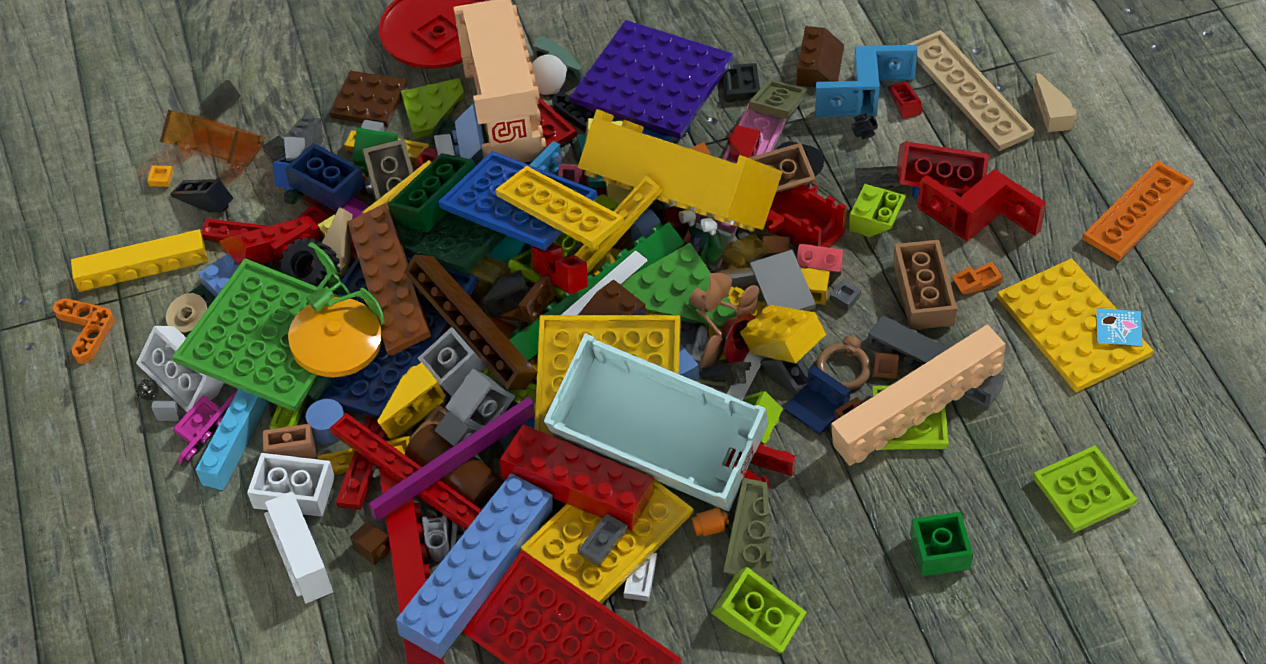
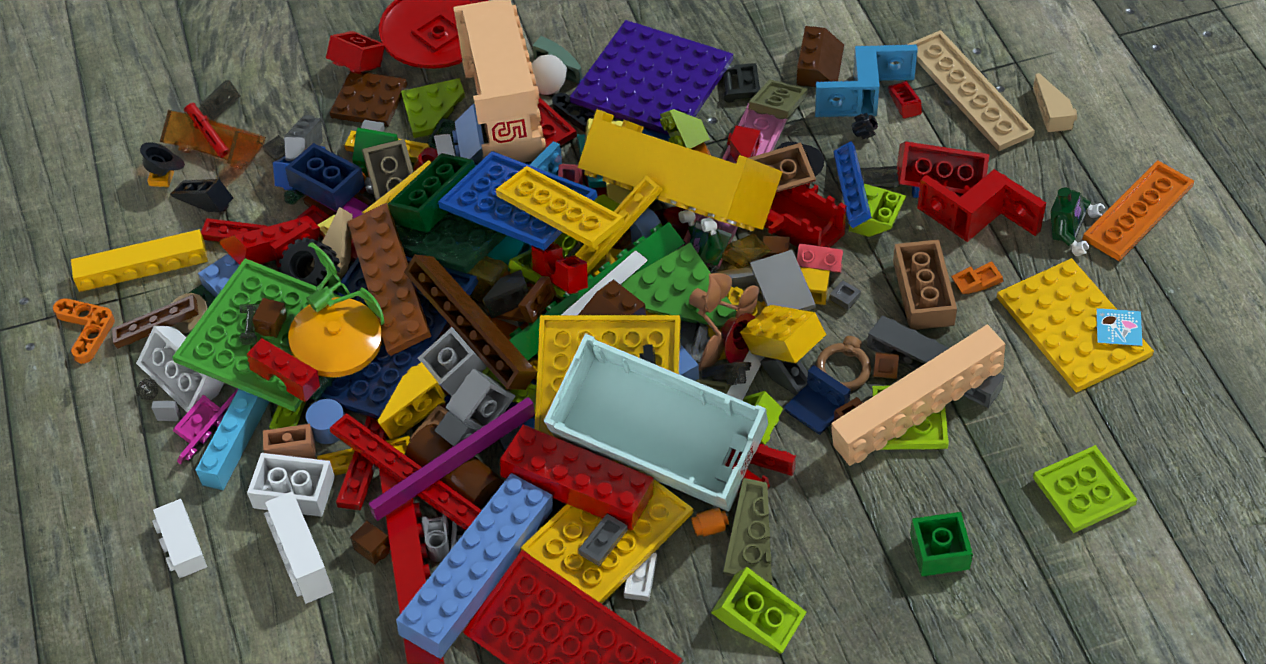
none -> reddish brown plate [112,295,199,349]
none -> black piece [140,142,185,176]
none -> white brick [152,499,207,578]
none -> red pin [184,102,230,158]
none -> clear smoke piece [240,304,260,345]
none -> red arch [247,338,320,402]
none -> reddish brown brick [253,298,287,338]
none -> red brick [326,31,385,73]
none -> black plate [640,344,656,365]
none -> lime slope [660,109,710,149]
none -> blue tile [833,141,872,228]
none -> dark green torso [1051,187,1105,256]

